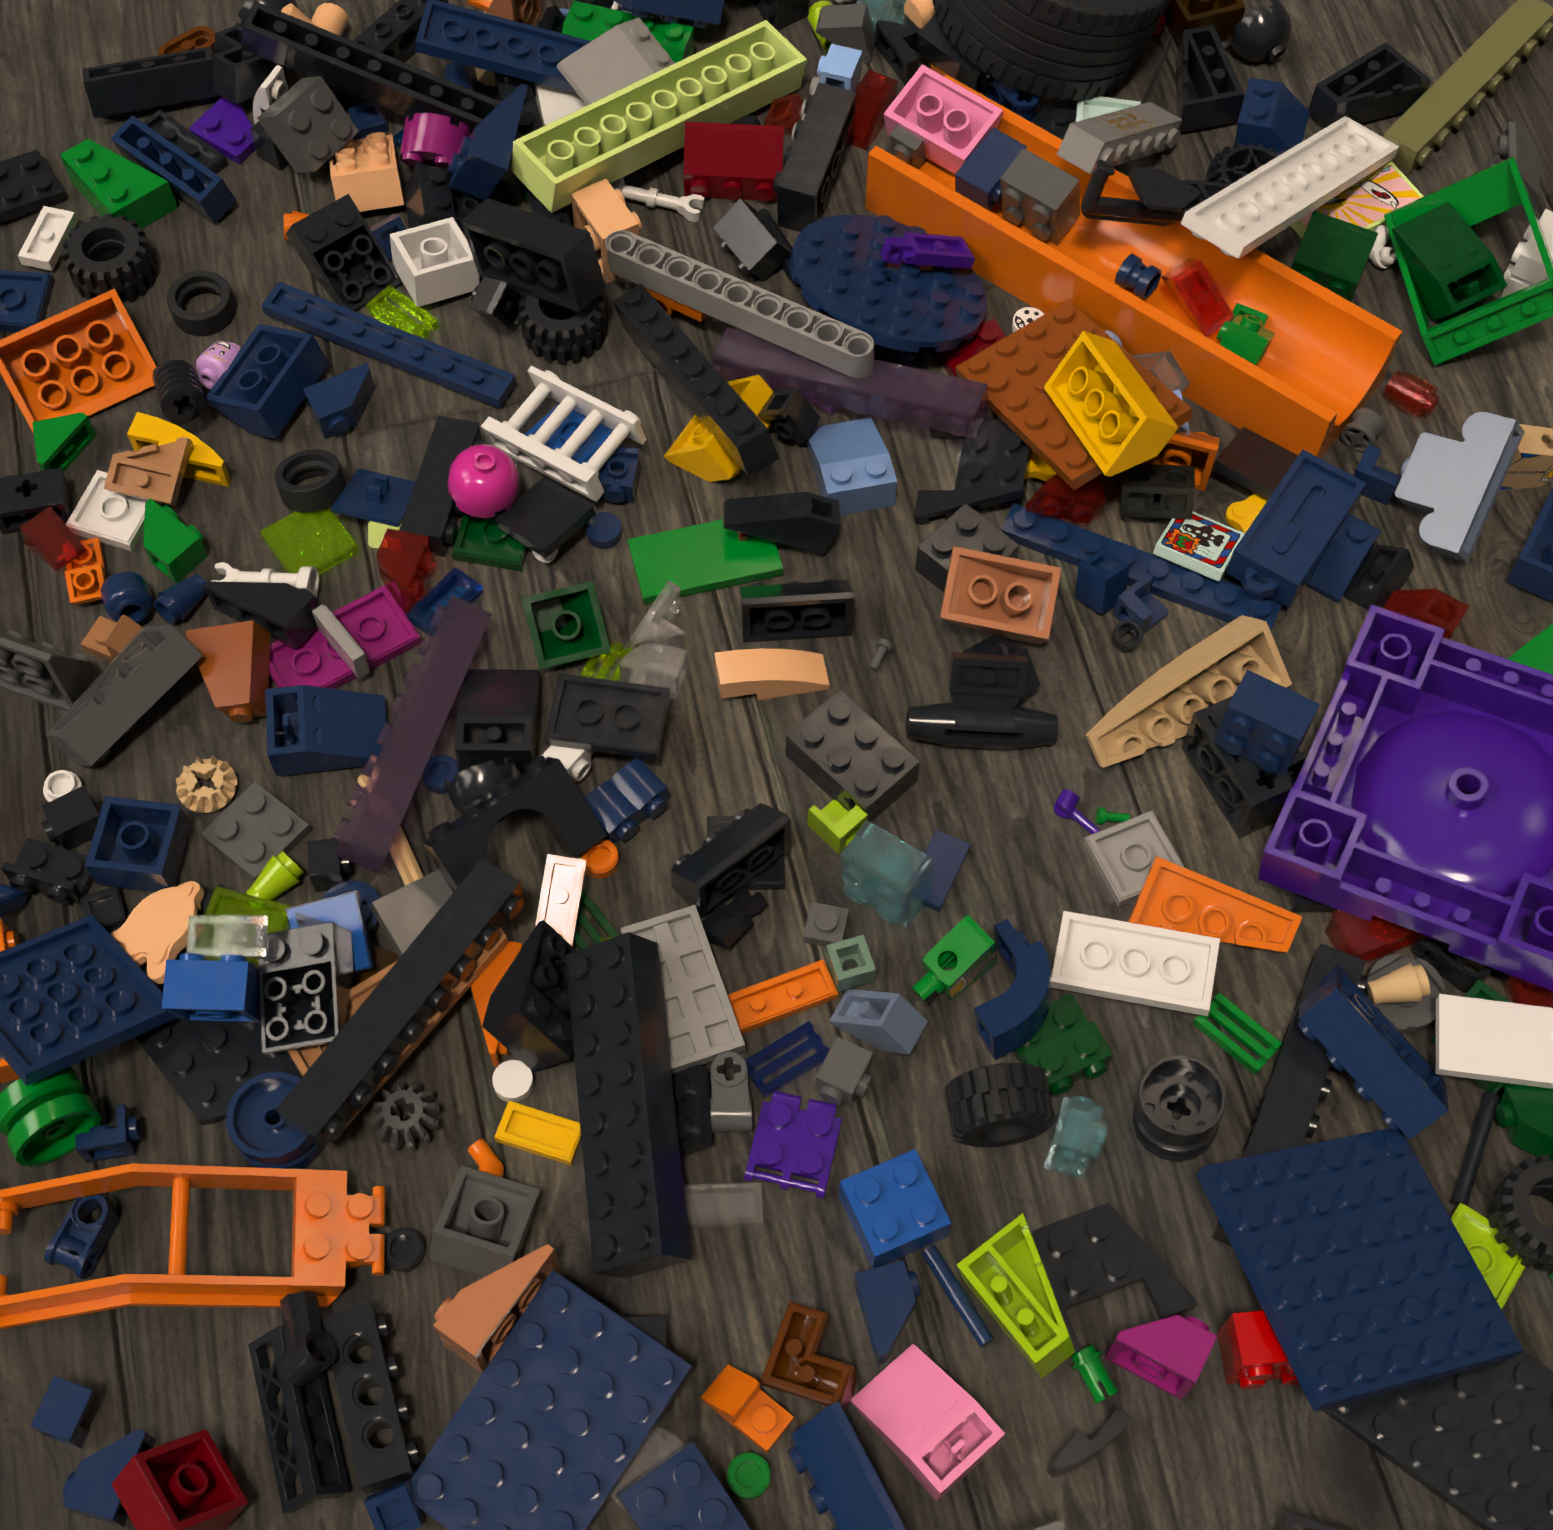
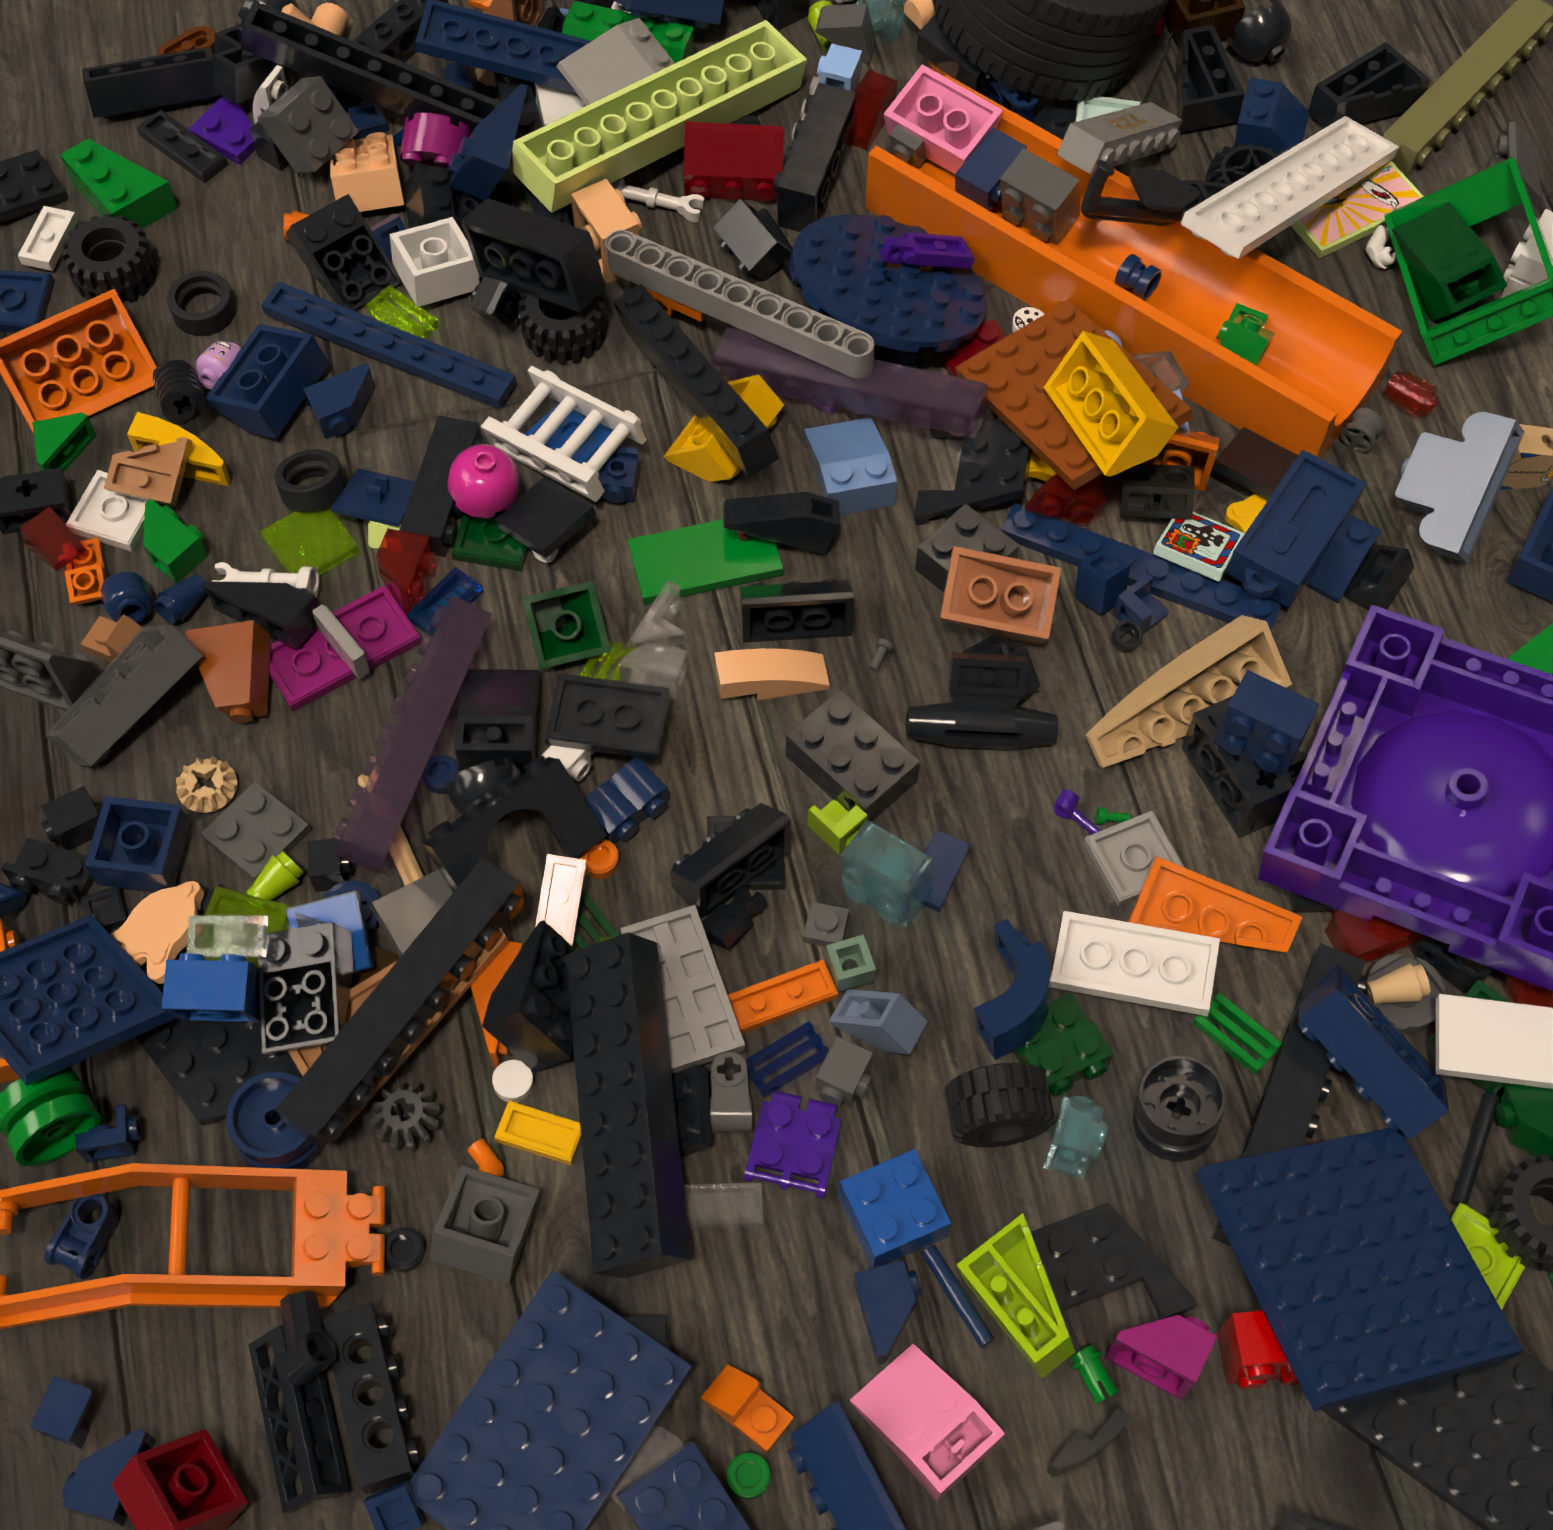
white plate [43,770,82,802] -> none
dark blue brick [110,115,236,224] -> none
dark blue slope [265,685,389,776] -> none
nougat slope [433,1244,561,1373] -> none
dark blue tile [586,512,622,549] -> none
black brick [758,388,821,444] -> none
reddish brown brick [760,1302,857,1411] -> none
clear red plate [764,93,804,129] -> none
black slope [875,20,921,86] -> none
green torso [911,914,998,1005] -> none
clear red slope [1162,257,1235,337] -> none
dark green slope [1291,211,1378,302] -> none
dark blue panel [1354,444,1400,506] -> none
clear red slope [1383,588,1469,640] -> none

